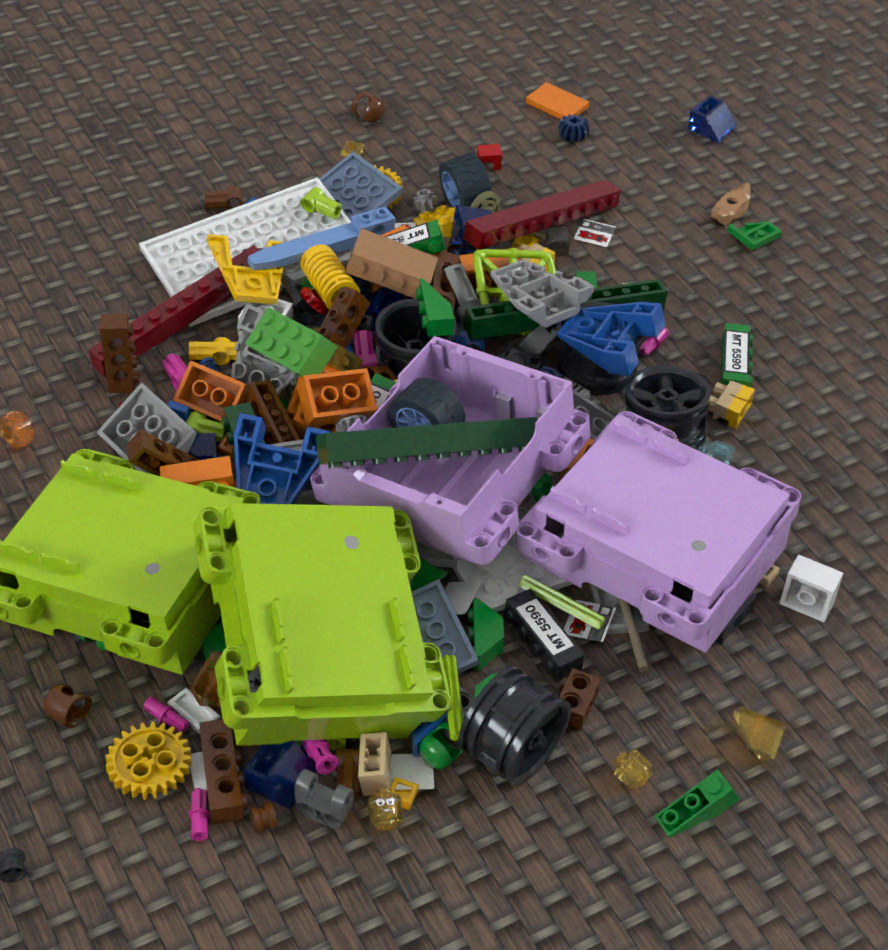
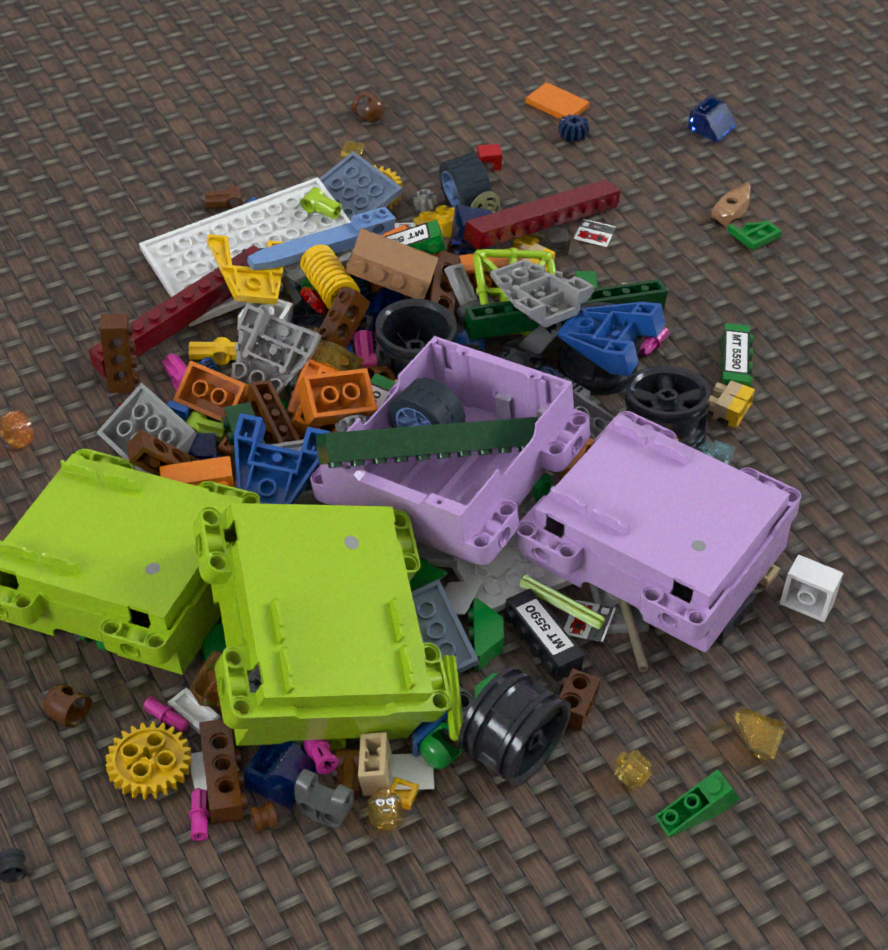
bright green brick [245,307,337,378] -> none
green slope [416,278,454,337] -> none

